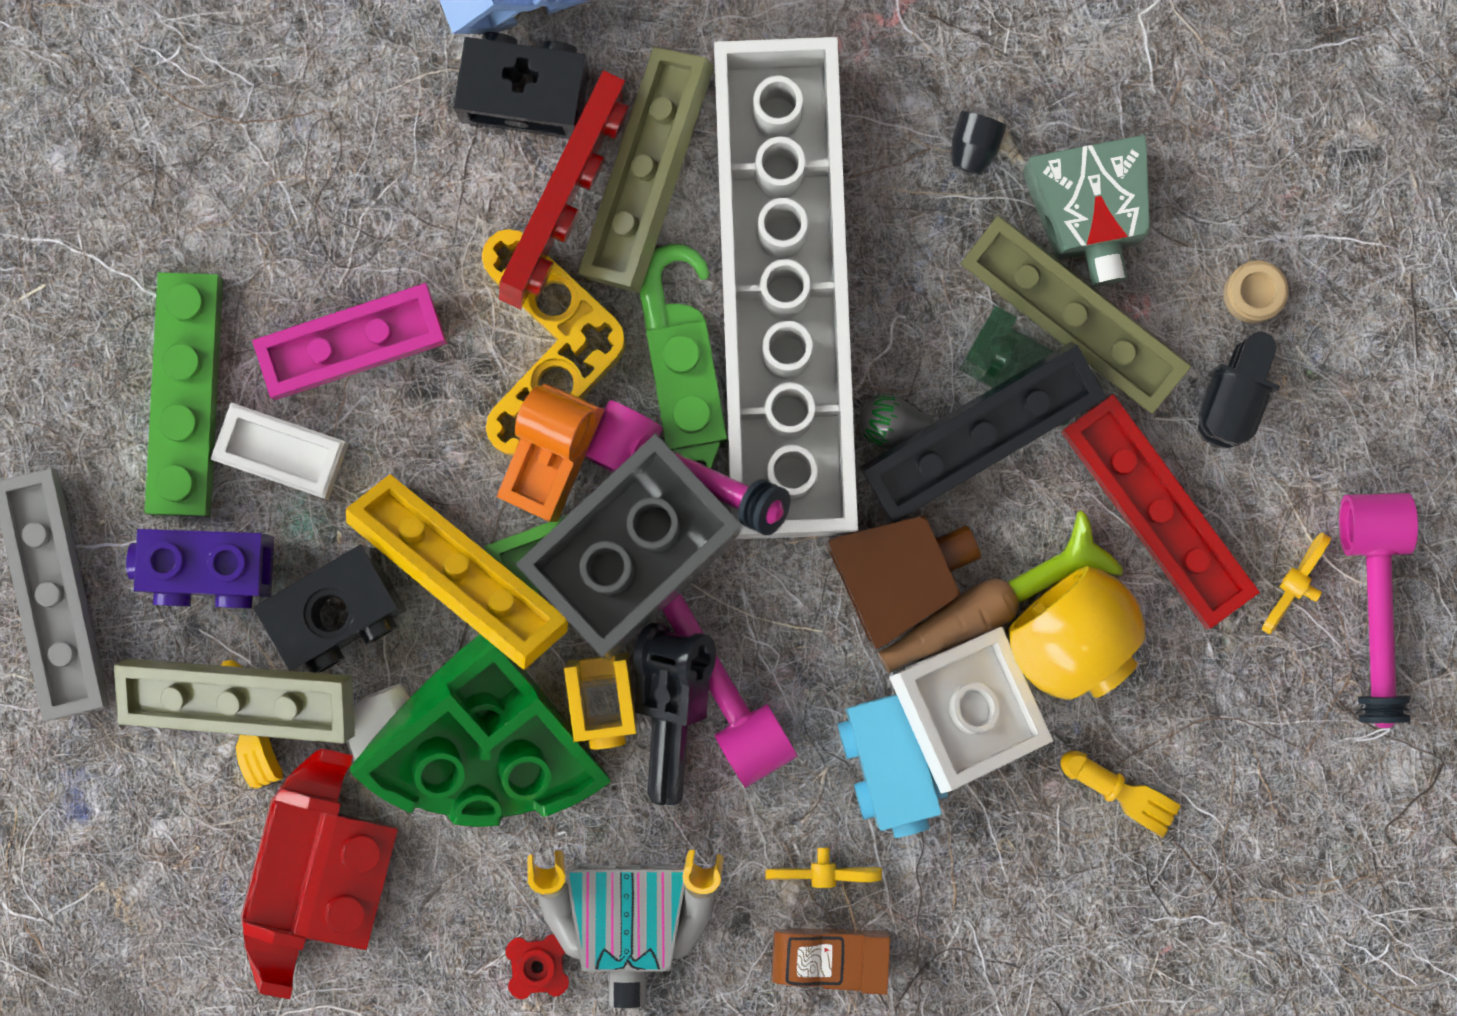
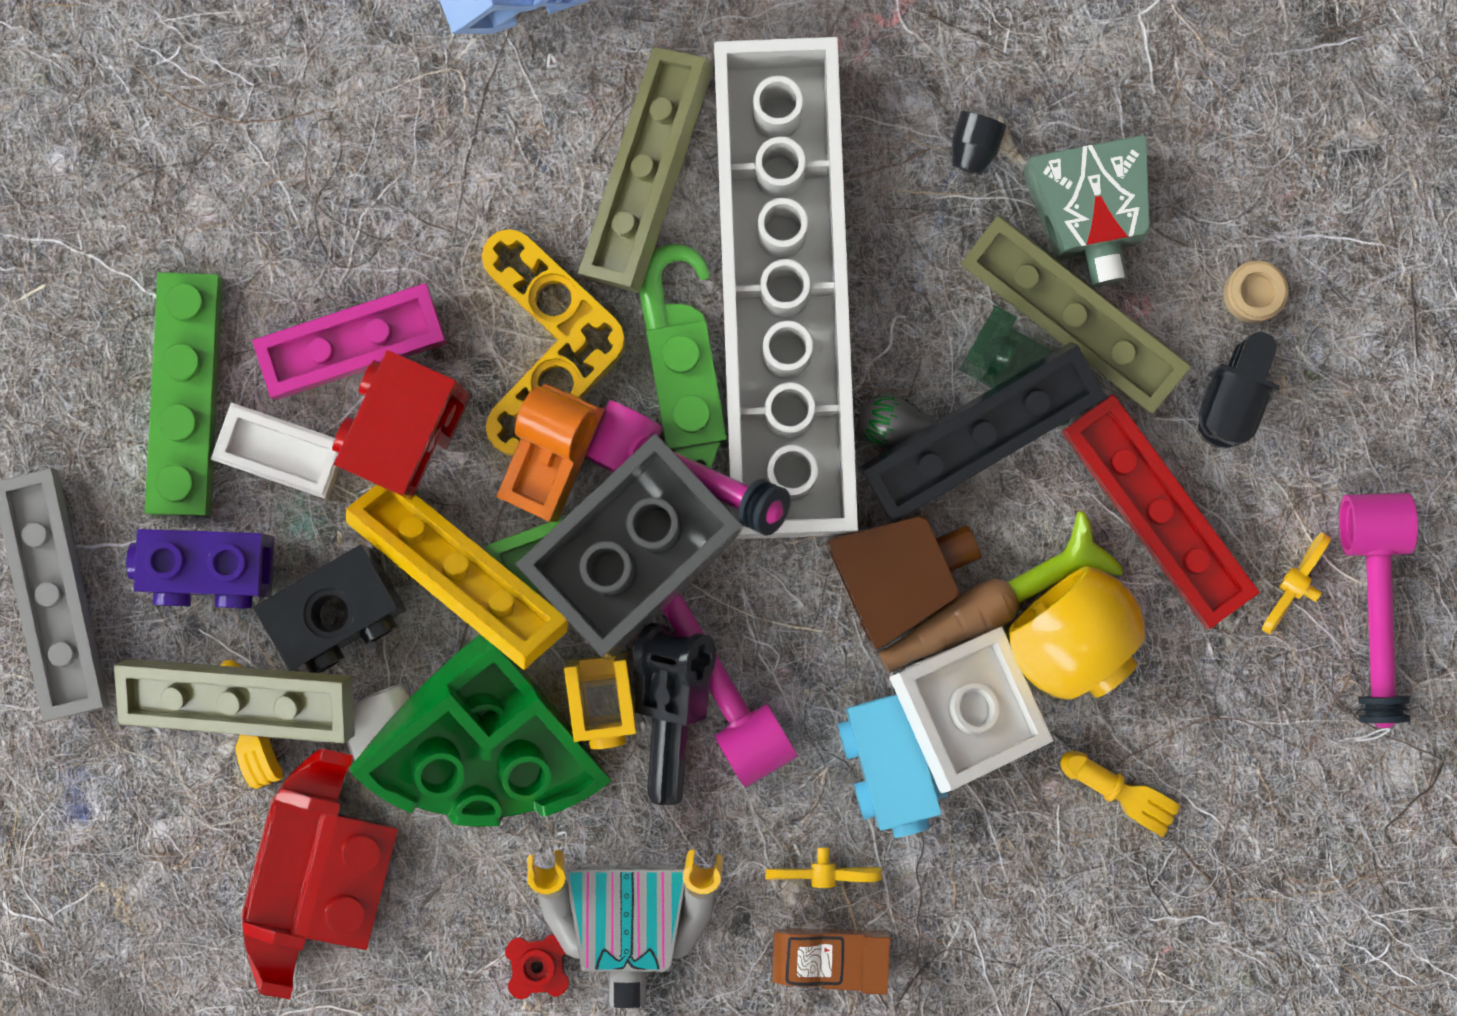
black brick [453,32,590,139] -> none
red plate [499,70,629,310] -> none
none -> red brick [332,349,471,500]

